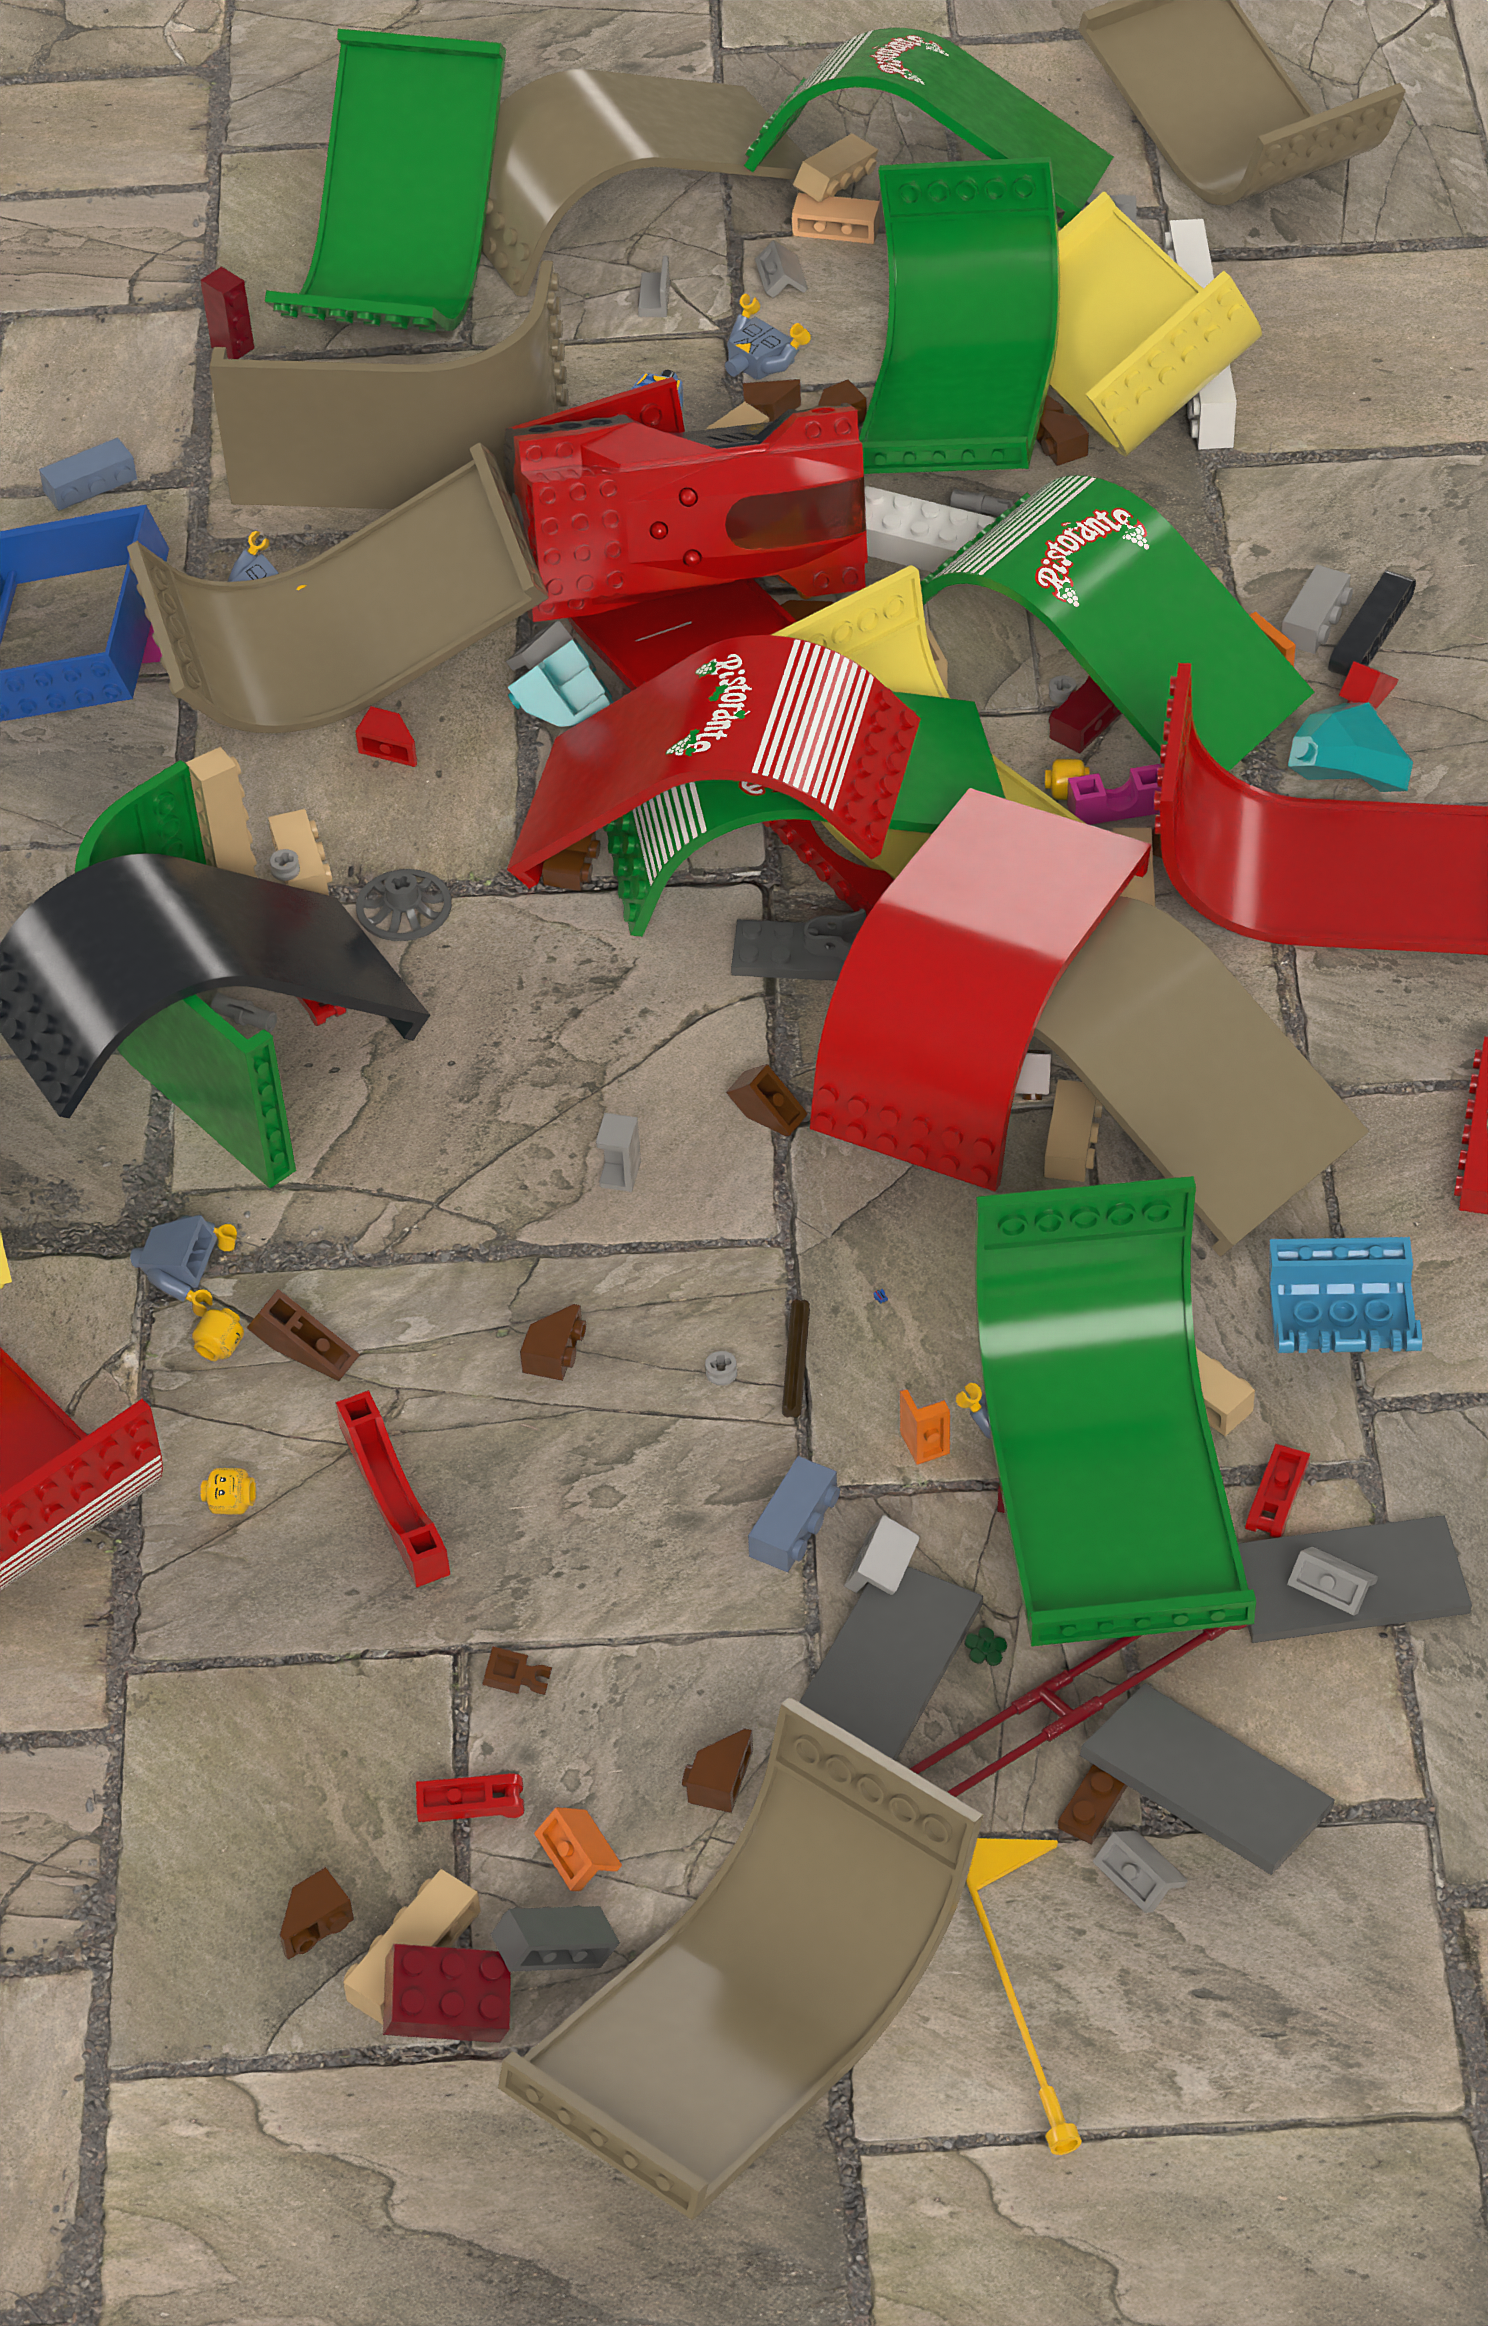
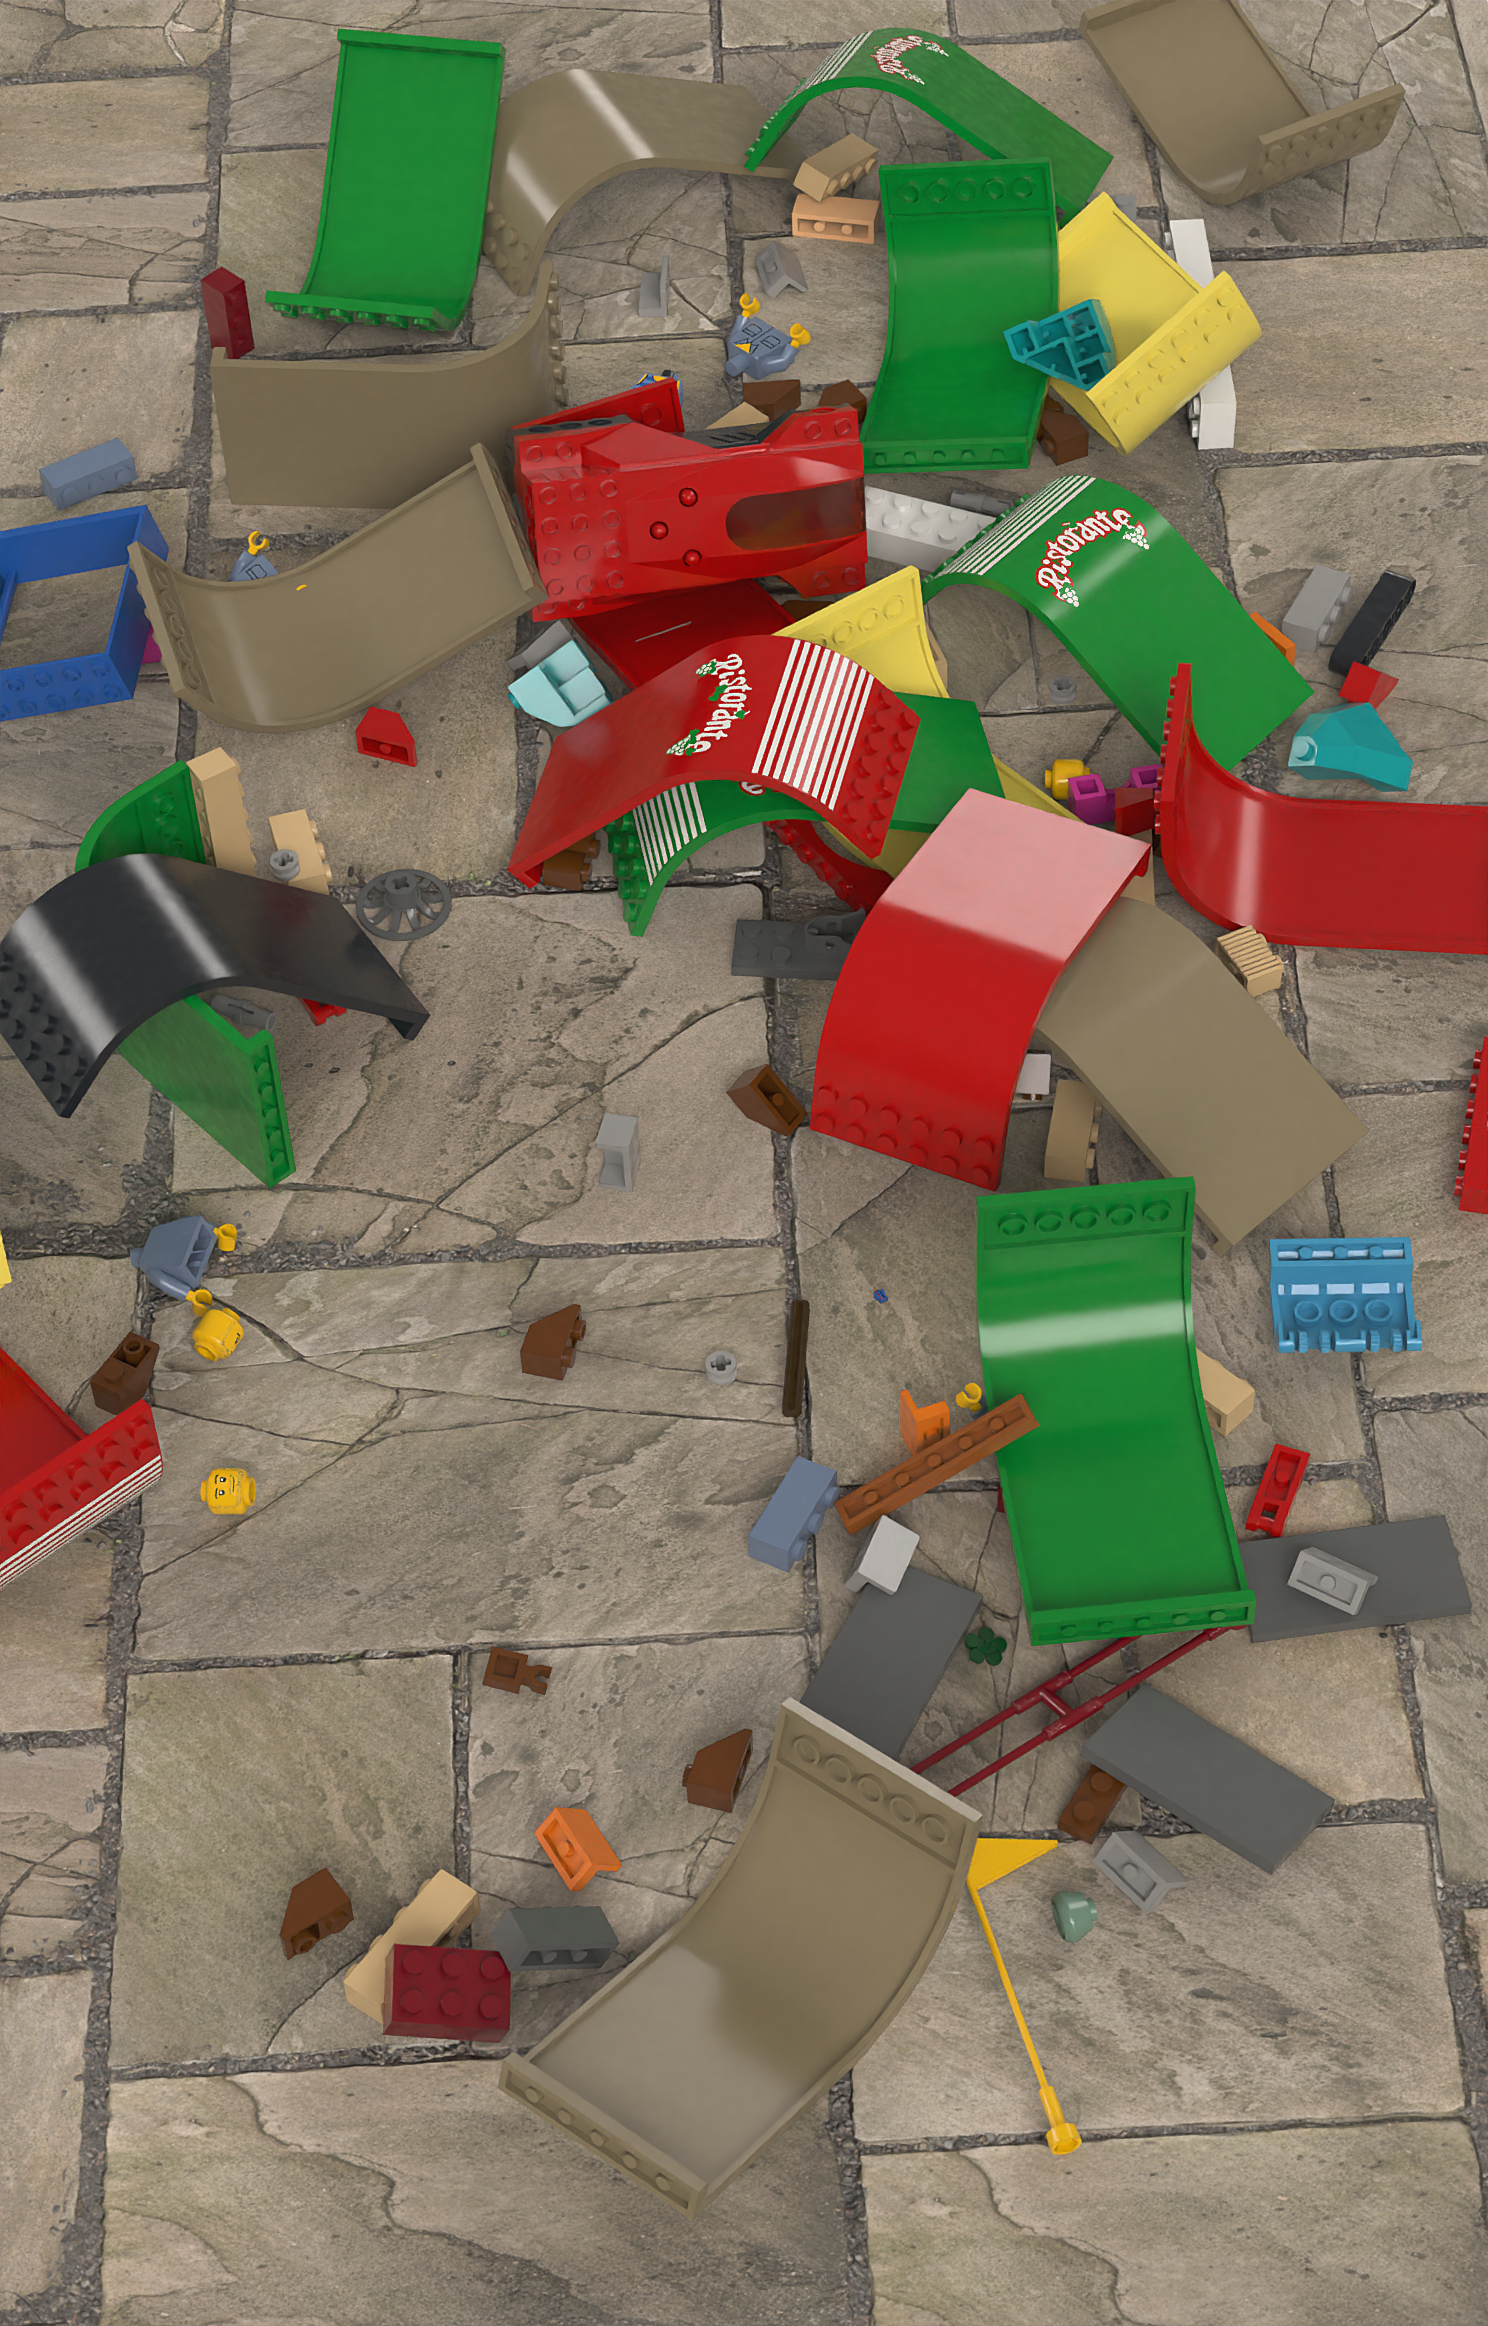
reddish brown slope [247,1289,360,1381] -> none
red arch [335,1390,450,1588] -> none
red plate [416,1774,524,1822] -> none
dark red brick [1048,676,1121,754] -> none
none -> reddish brown slope [90,1332,160,1416]
none -> dark orange plate [834,1394,1040,1535]
none -> teal brick [1003,299,1116,391]
none -> sand green cone [1051,1891,1098,1943]
none -> red slope [1114,788,1160,836]
none -> tan brick [1214,925,1284,998]

